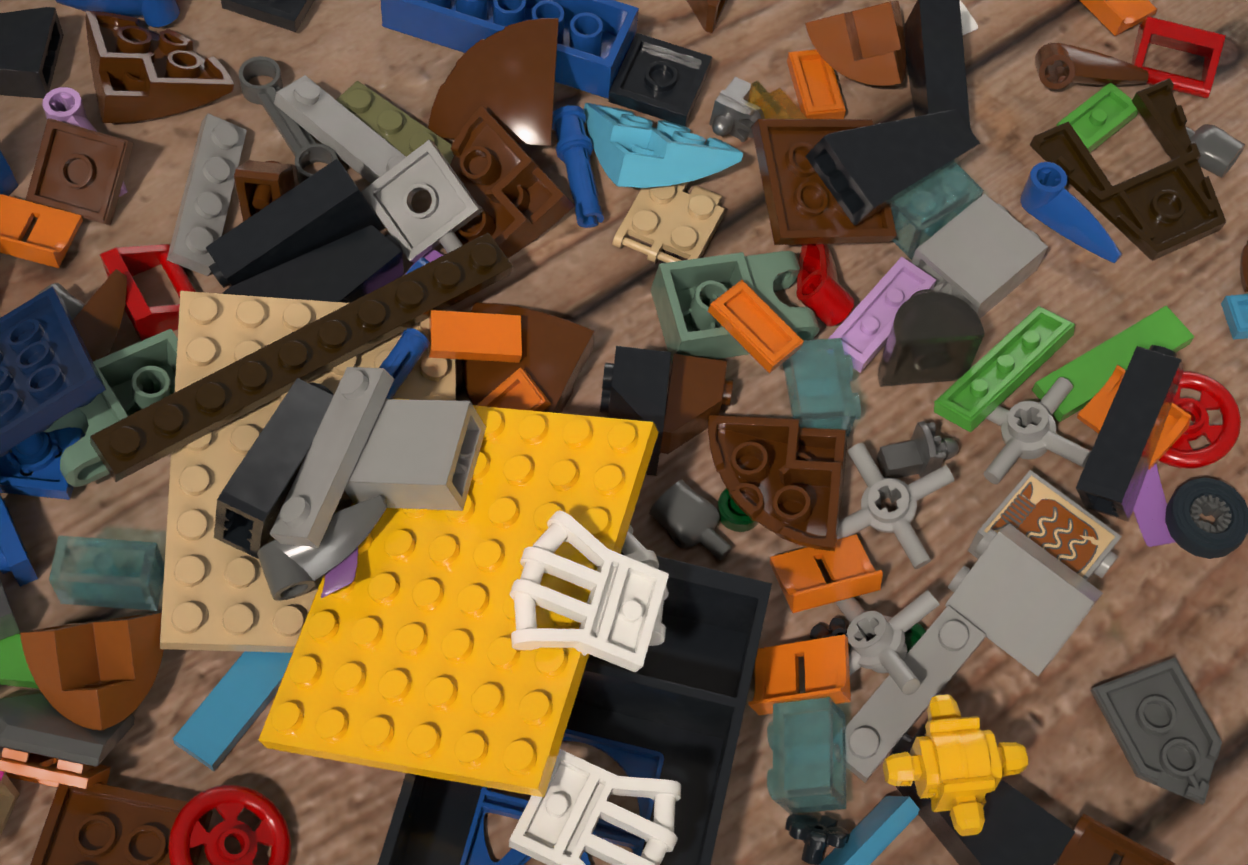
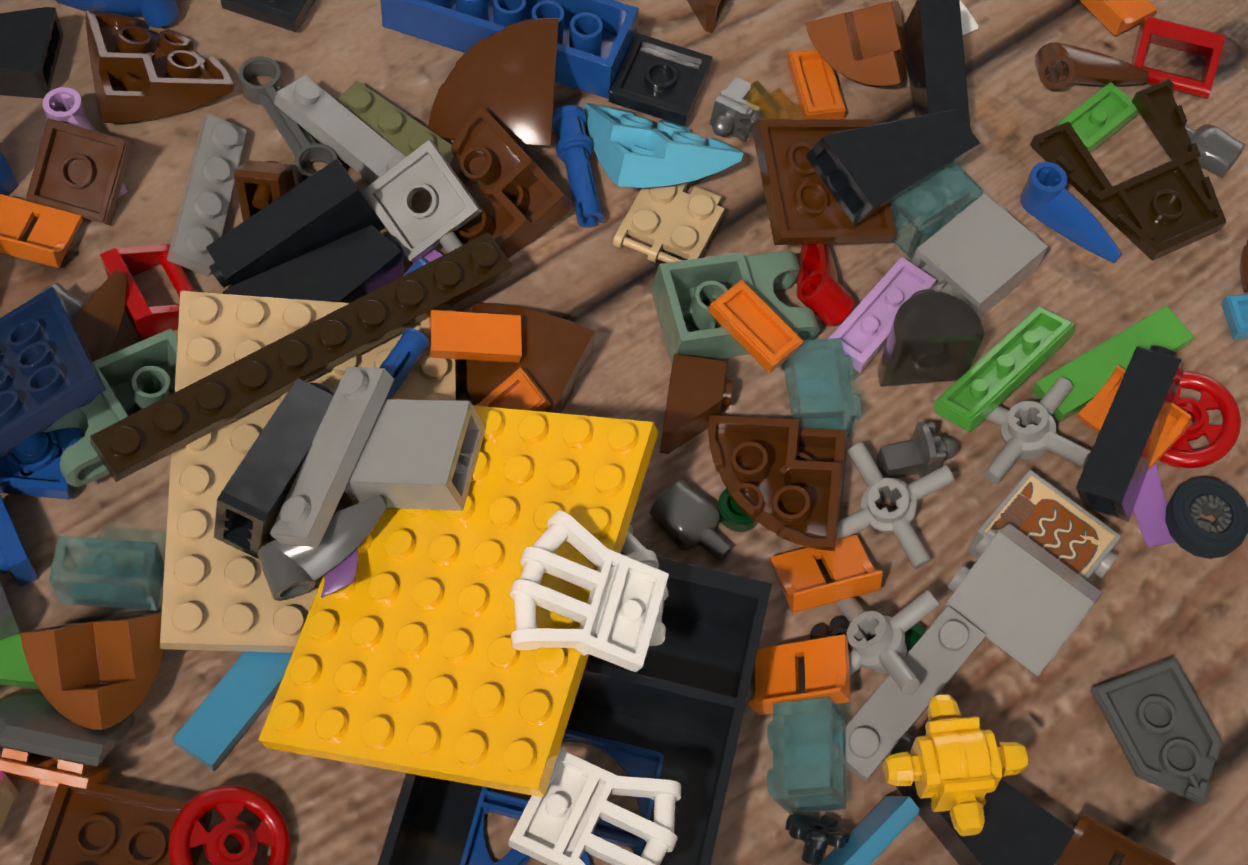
black slope [600,346,671,476] -> none

